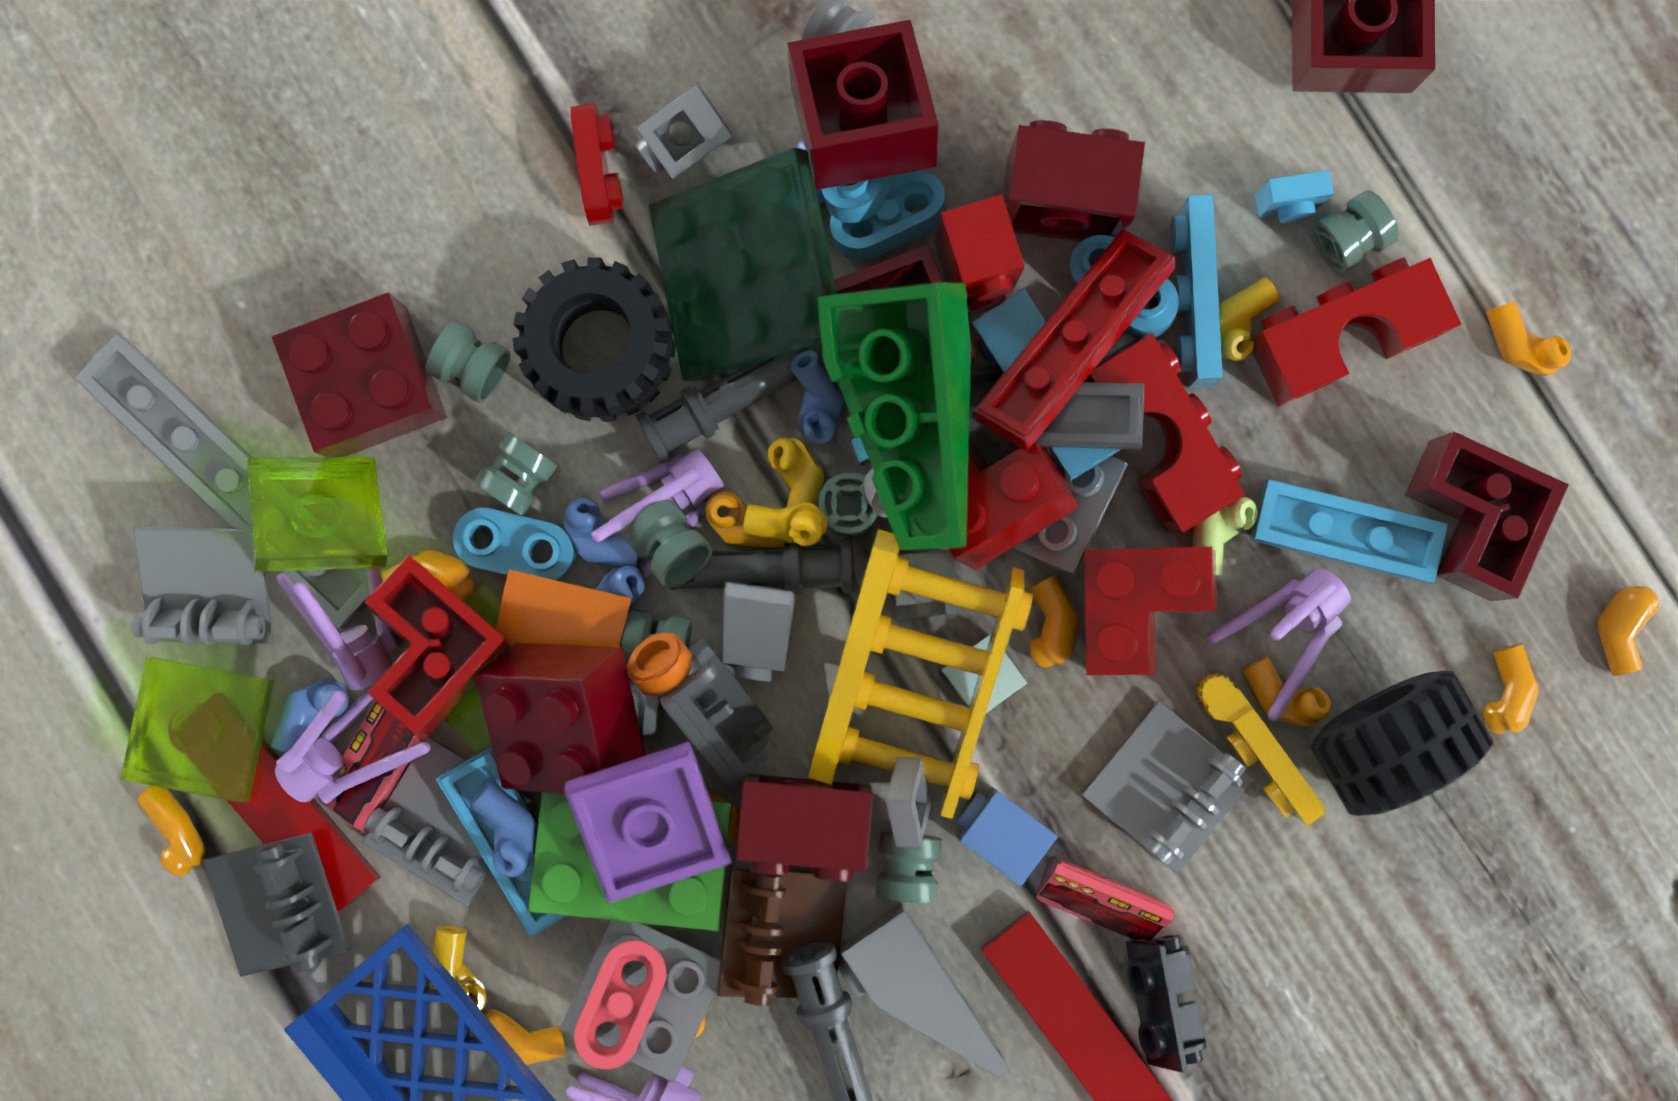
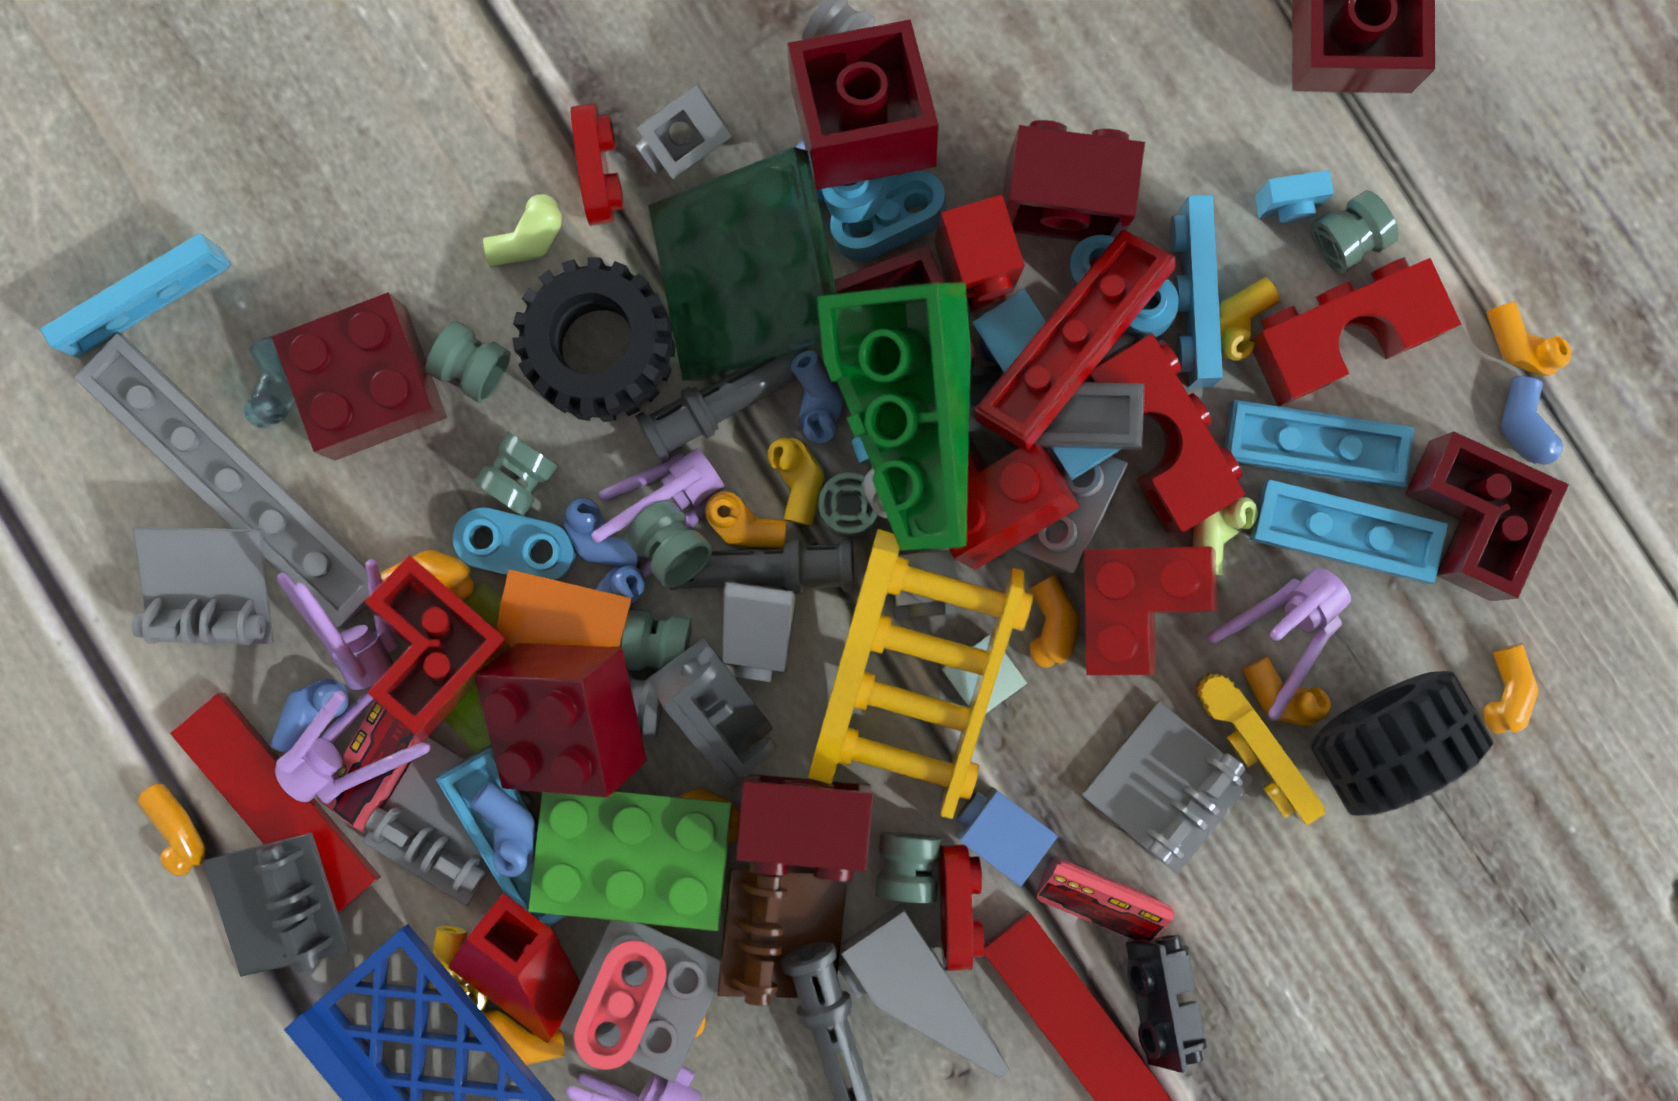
clear neon green tile [120,656,275,803] -> none
clear neon green tile [246,457,388,572] -> none
medium lavender tile [565,742,731,903] -> none
orange tile [627,632,693,696] -> none
yellow arm [743,502,828,546] -> none
light grey plate [880,757,932,848] -> none
light orange arm [1597,586,1659,676] -> none
none -> medium azure tile [40,233,231,358]
none -> clear light blue arm [244,336,295,428]
none -> red slope [448,893,581,1043]
none -> yellowish green arm [483,194,562,267]
none -> red plate [938,844,984,971]
none -> medium azure tile [1224,400,1415,489]
none -> medium blue arm [1501,376,1563,465]

